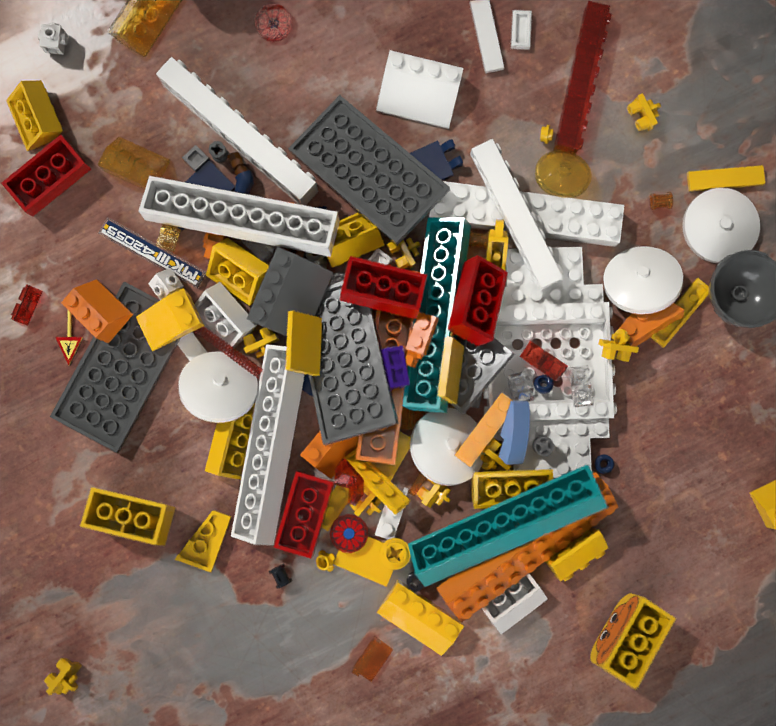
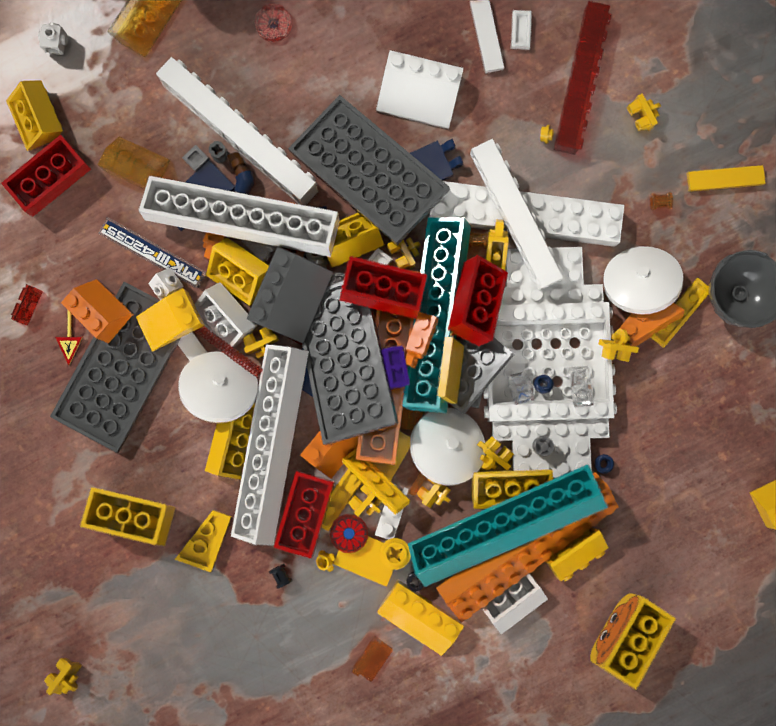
clear yellow bracket [156,224,181,252] -> none
yellow tile [286,311,322,376] -> none
clear red slope [334,458,364,506] -> none
light orange plate [454,392,513,467] -> none
medium blue slope [499,401,530,465] -> none
clear red slope [520,341,568,382] -> none
clear yellow dish [534,150,592,198] -> none
white dish [683,188,760,264] -> none

